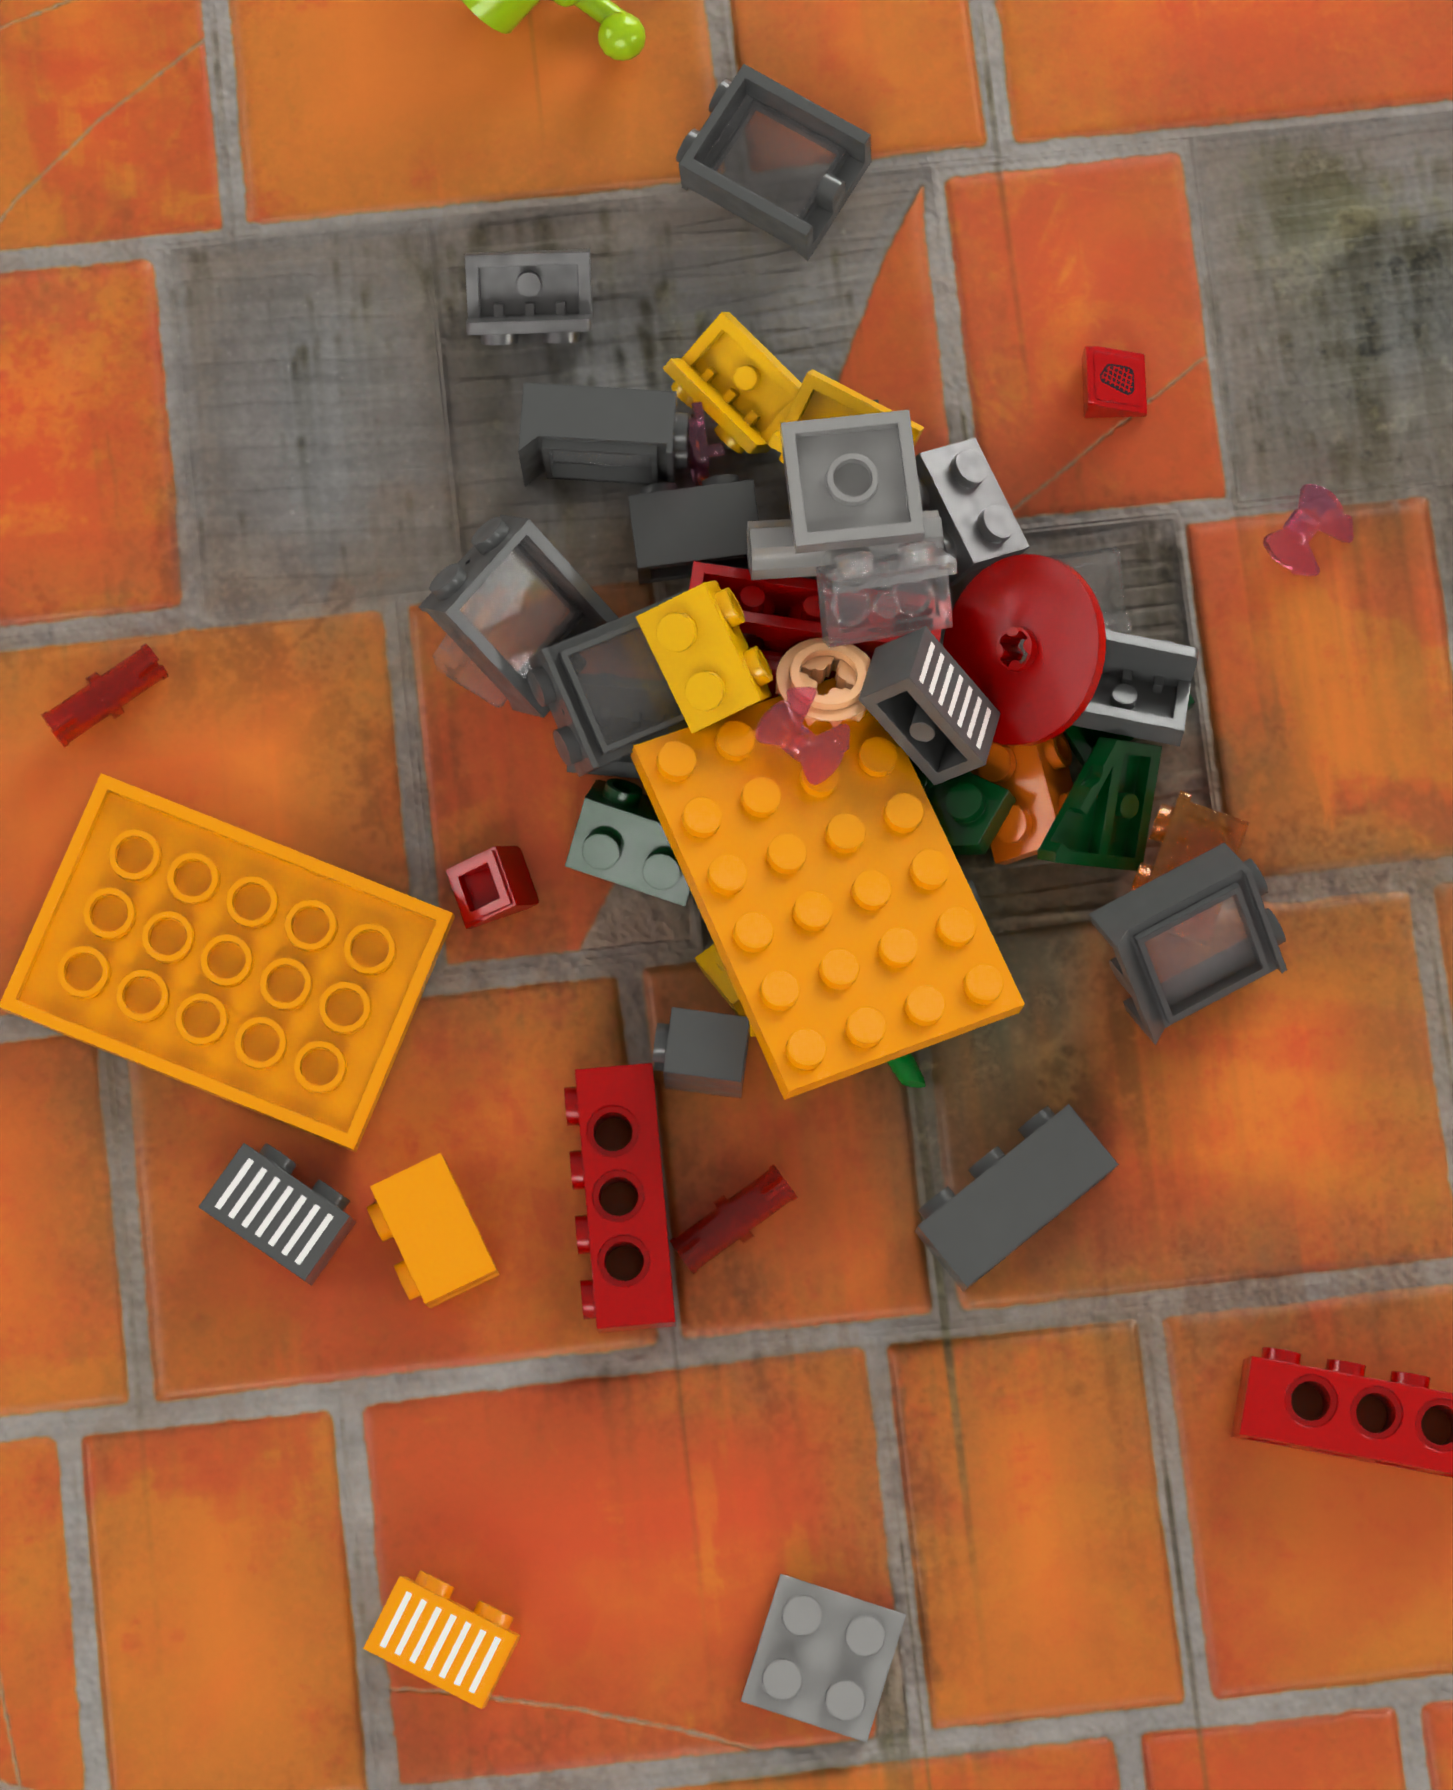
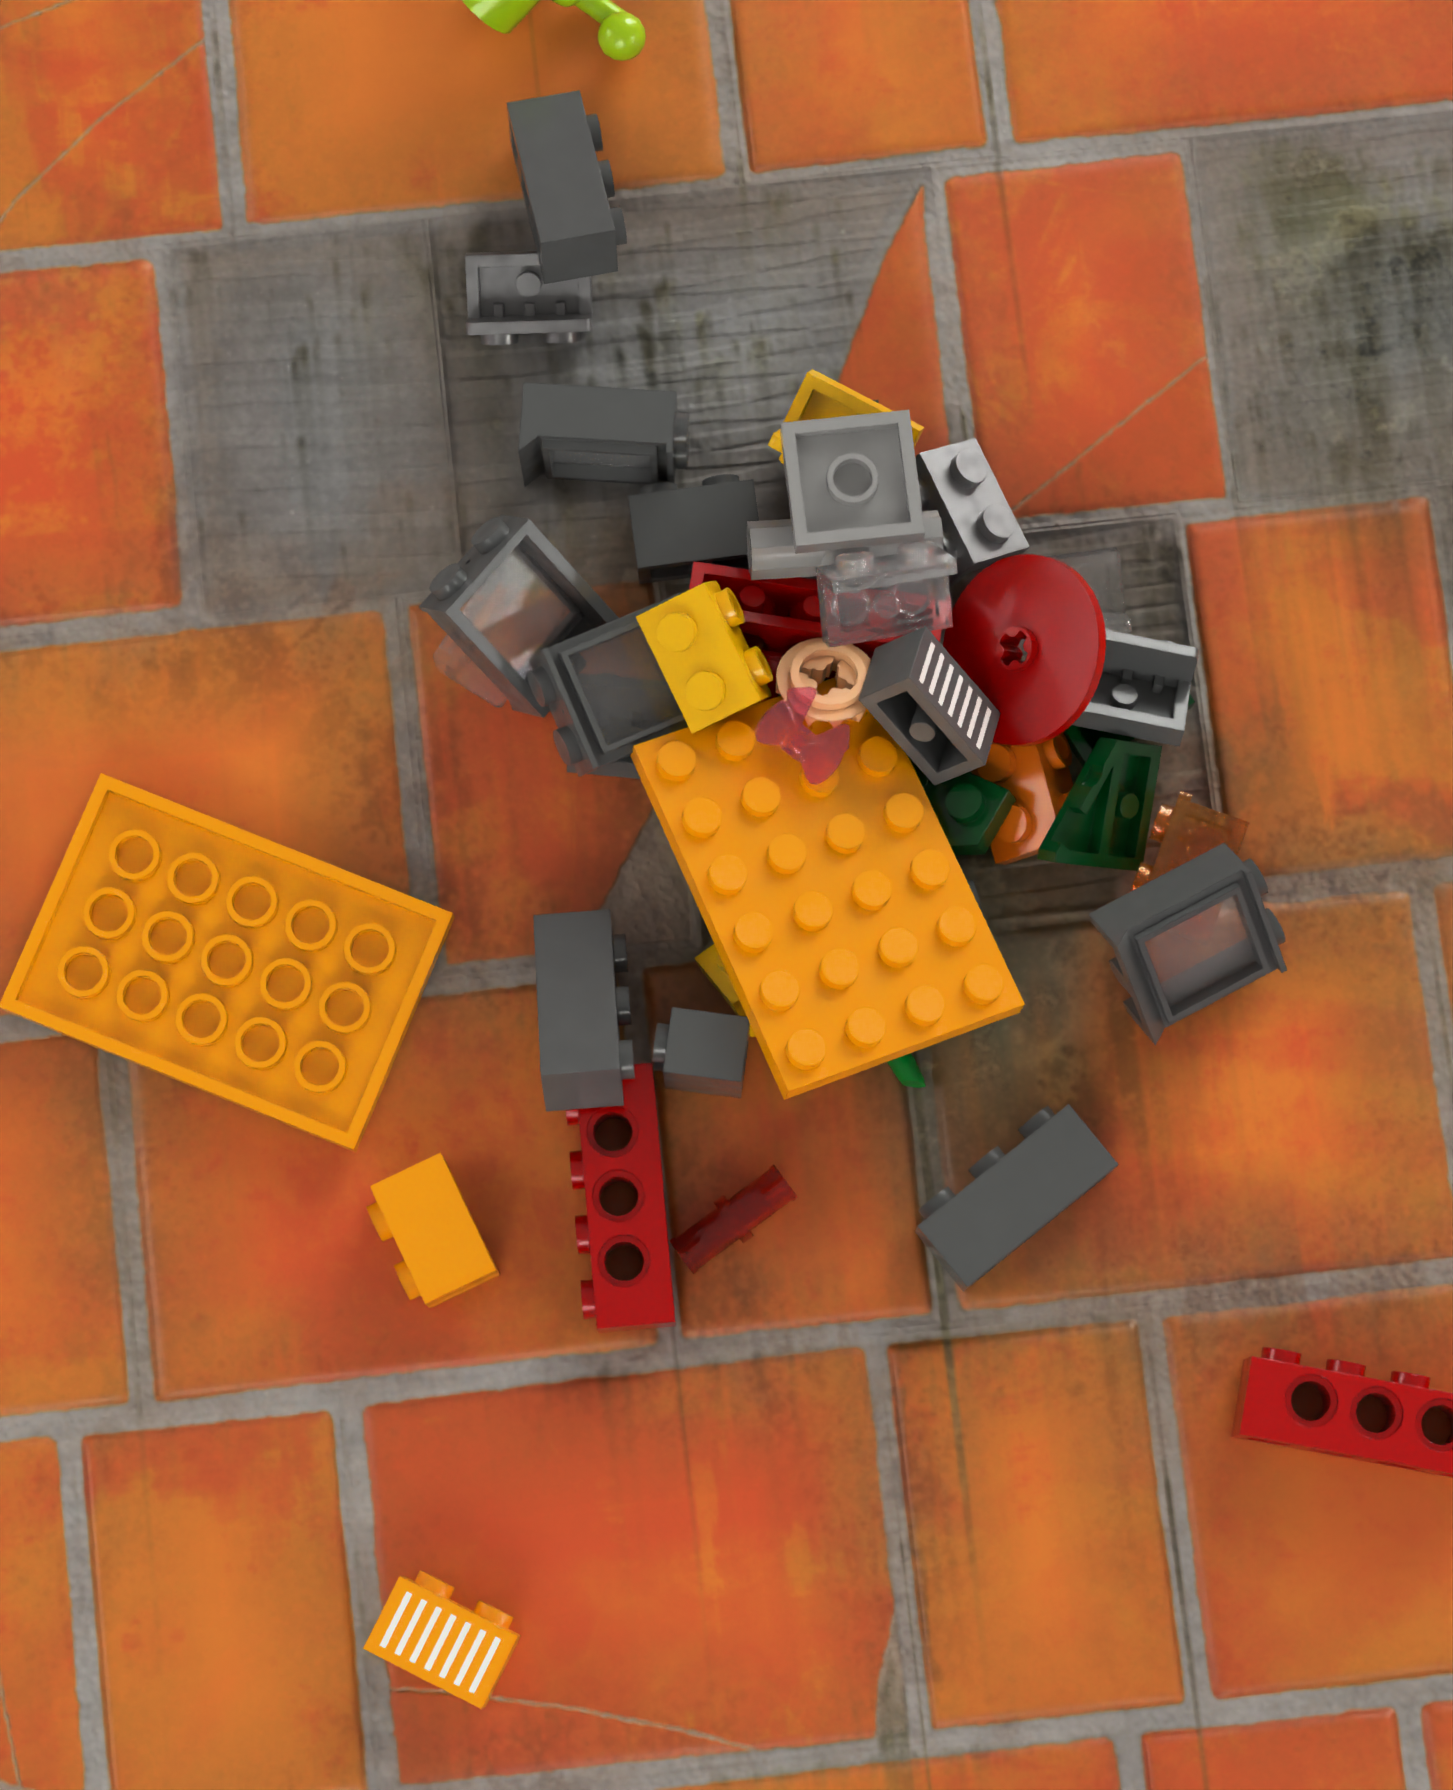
clear red pin [41,643,169,748] -> none
dark grey brick [199,1143,356,1286] -> none
red slope [446,846,539,929] -> none
bracket [565,778,691,906] -> none
yellow bracket [663,312,802,454] -> none
window [676,64,872,261] -> none
clear pink piece [689,402,725,487] -> none
light grey plate [741,1574,906,1743] -> none
red slope [1082,346,1147,418] -> none
clear pink piece [1263,484,1354,576] -> none
none -> dark grey brick [507,90,627,284]
none -> dark grey brick [533,909,635,1111]

